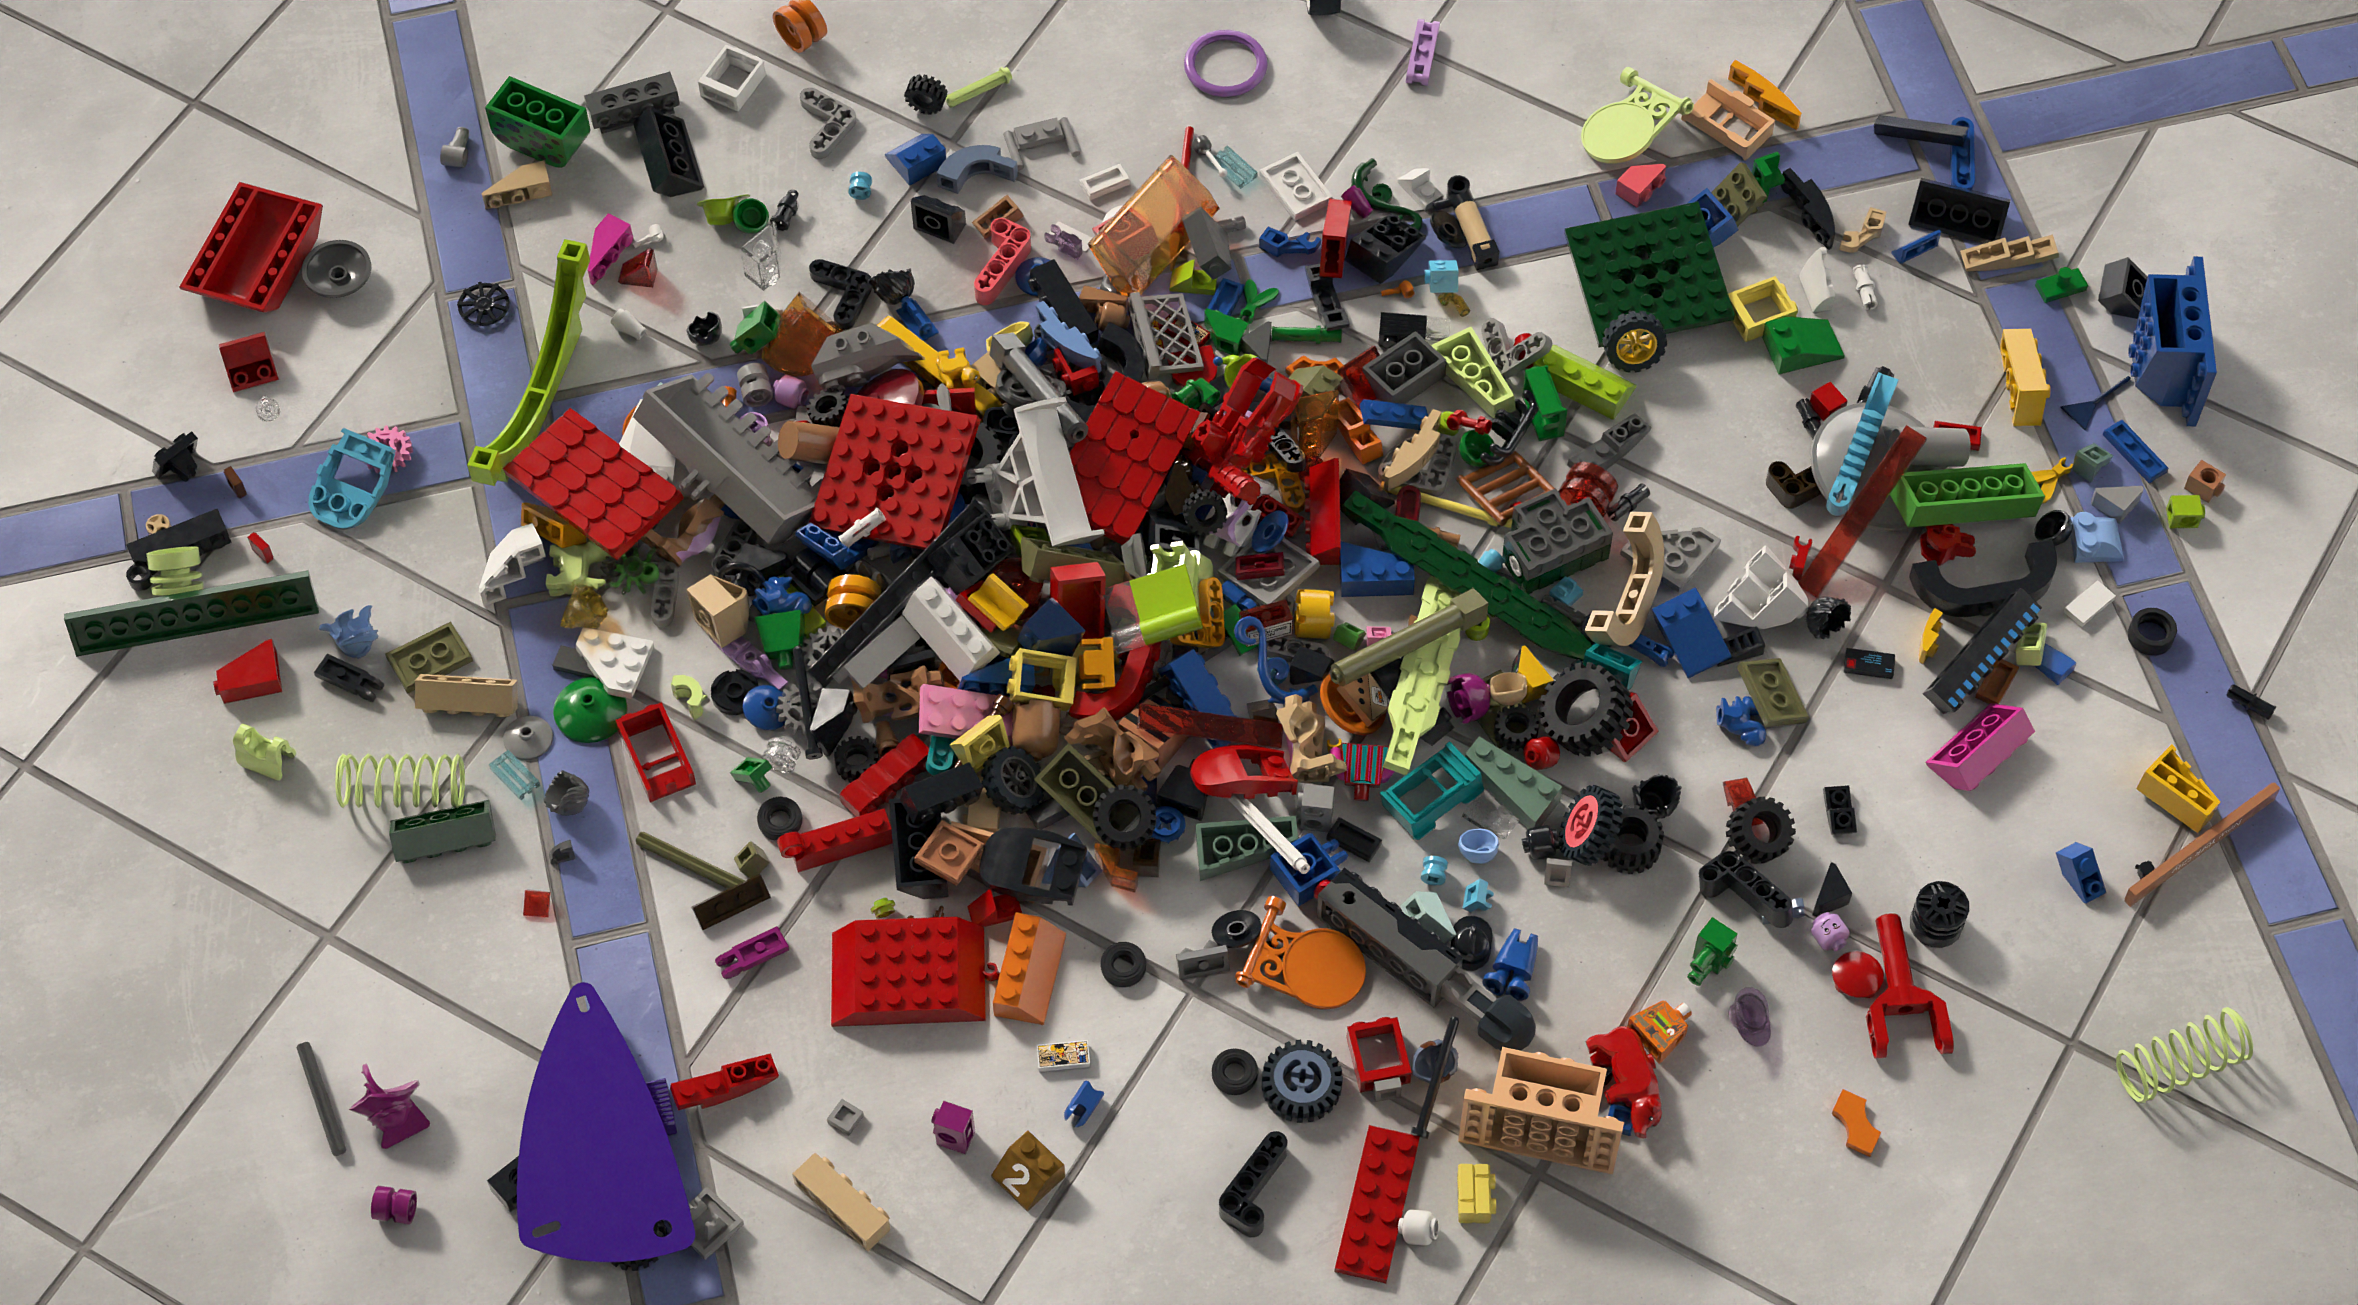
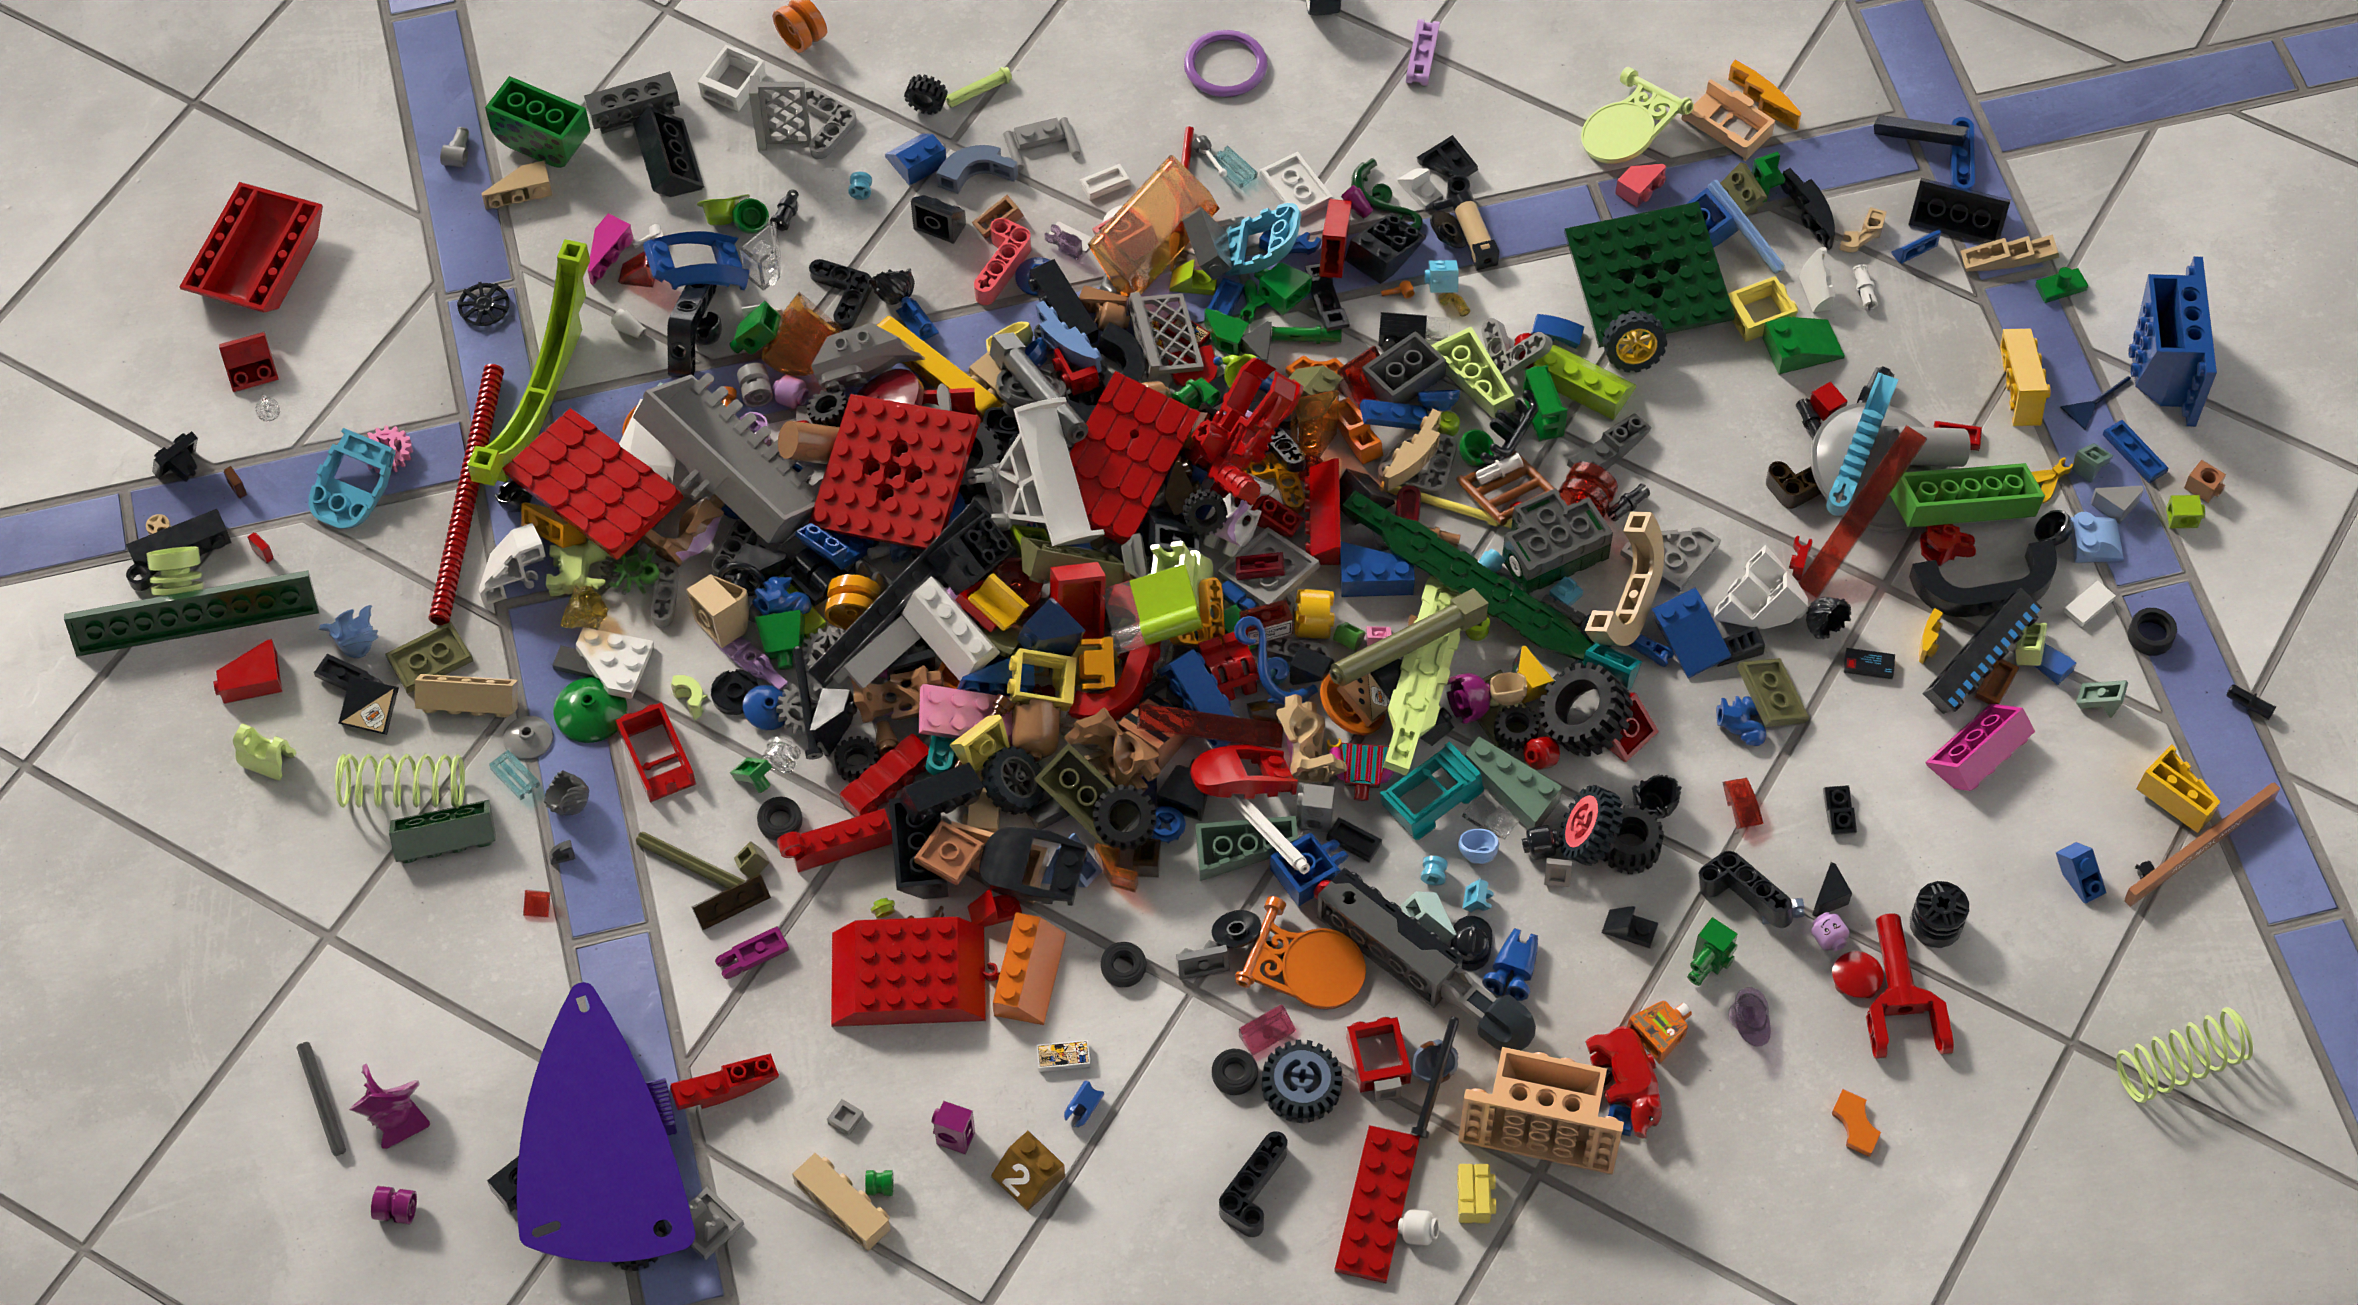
dark grey dish [302,240,372,298] -> none
white pin [839,508,886,548] -> none
yellow animal [936,347,980,389] -> none
blue dish [1251,510,1288,553] -> none
red bar [1446,410,1492,435] -> none
black tyre [1726,796,1796,864] -> none
black slope [2098,257,2148,319] -> none
none -> tile [338,676,399,735]
none -> red piece [428,364,504,626]
none -> black hair [495,480,533,512]
none -> white hand [520,570,538,589]
none -> blue wedge [643,231,750,290]
none -> black beam [667,284,717,378]
none -> light grey fence [749,76,812,150]
none -> green wheel [865,1170,894,1196]
none -> red hips [1198,632,1260,701]
none -> medium azure slope [1225,203,1301,276]
none -> clear pink slope [1239,1004,1296,1056]
none -> green torso [1254,263,1312,315]
none -> black wing [1417,135,1478,178]
none -> blue piece [1417,390,1460,411]
none -> white axle [1476,453,1524,484]
none -> blue slope [1531,314,1585,349]
none -> black slope [1602,906,1658,949]
none -> light blue axle [1707,180,1785,274]
none -> sand green slope [2076,680,2128,718]

